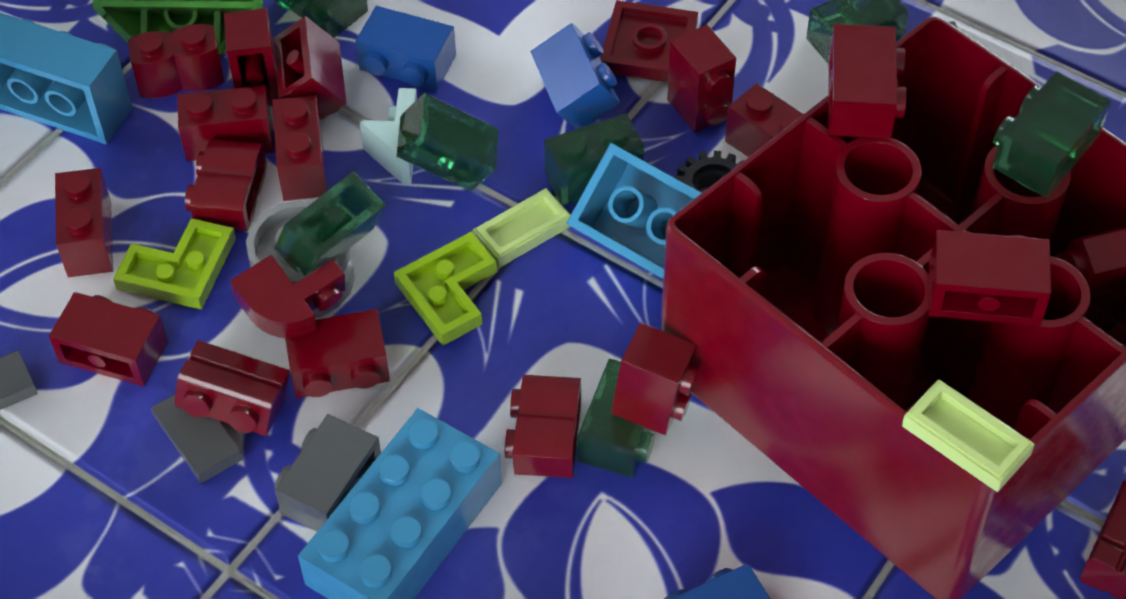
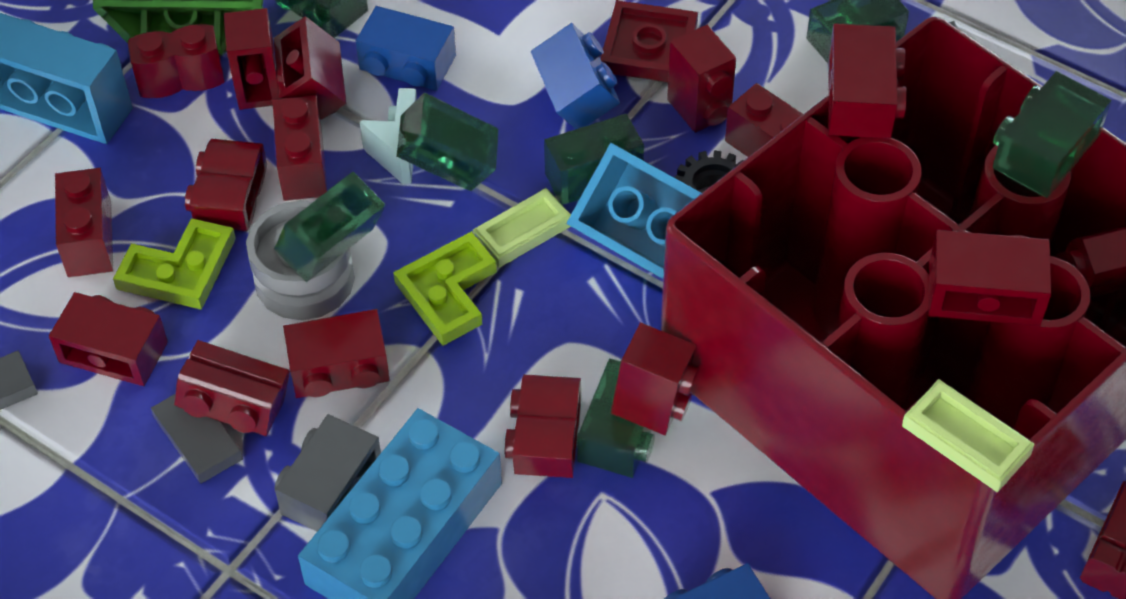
dark red brick [177,85,274,161] -> none
dark red brick [230,255,345,338] -> none

